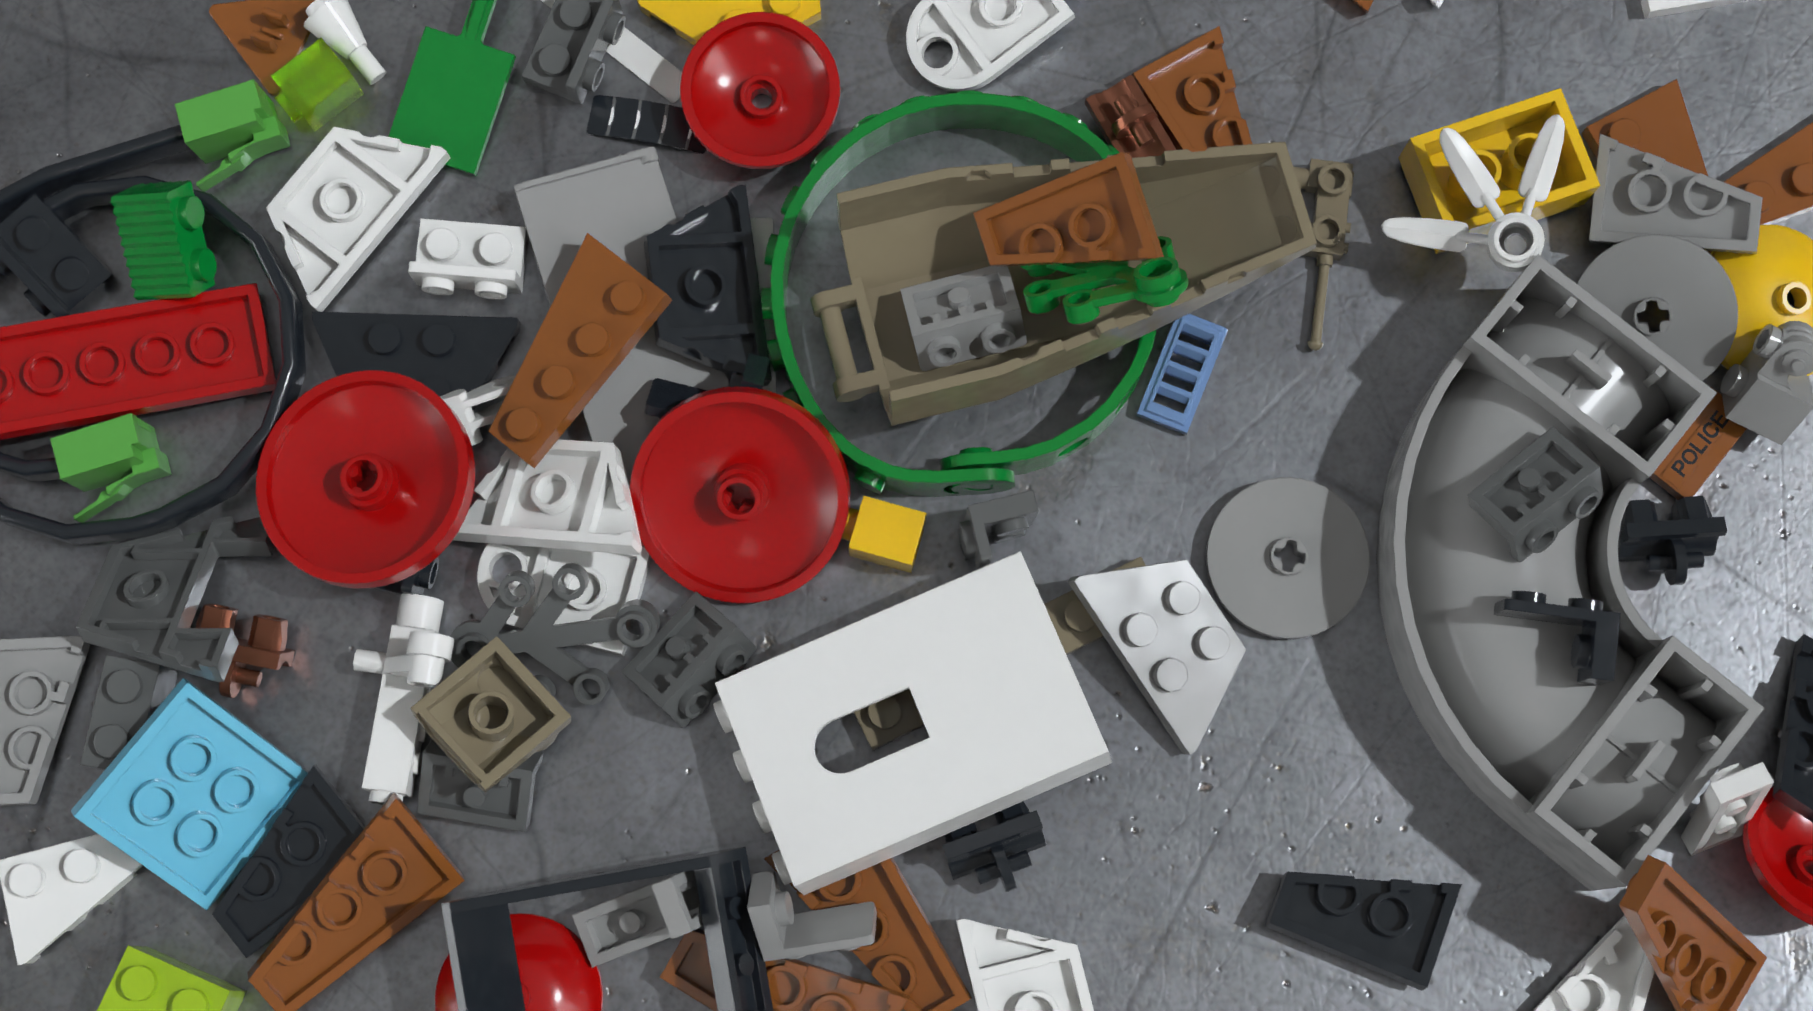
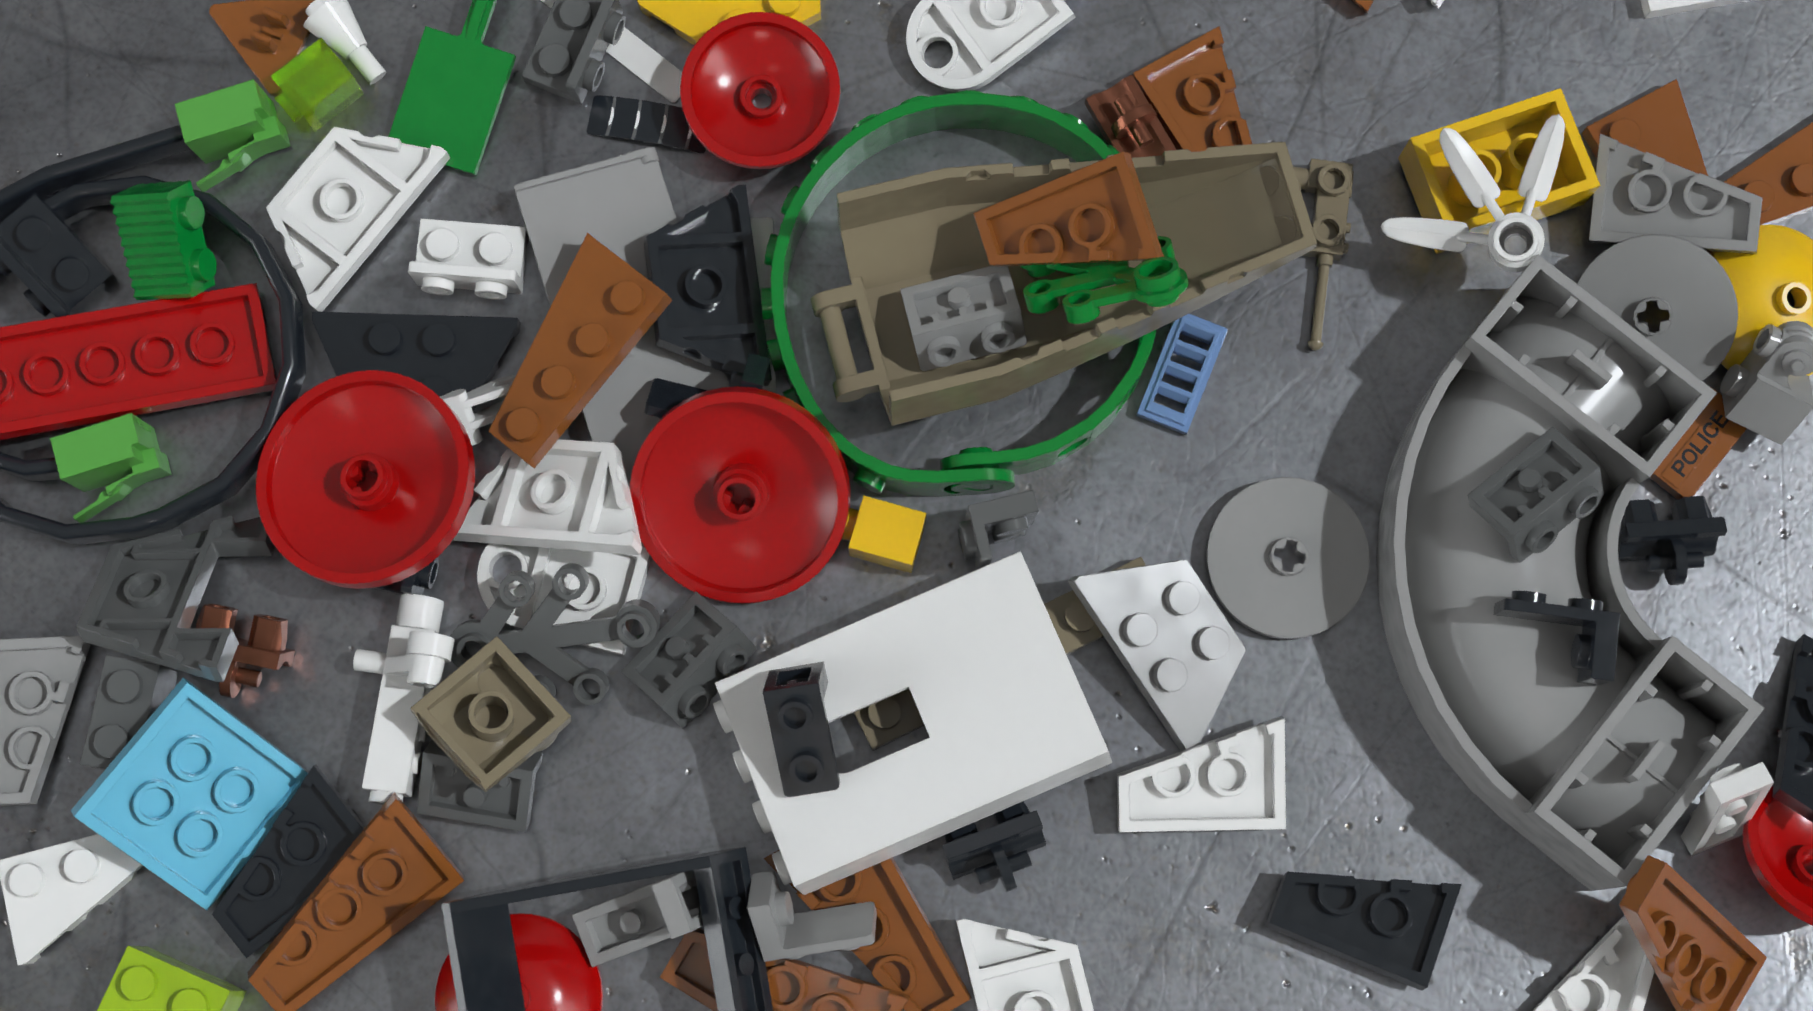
none -> black bracket [763,661,840,797]
none -> white wing [1117,716,1286,832]

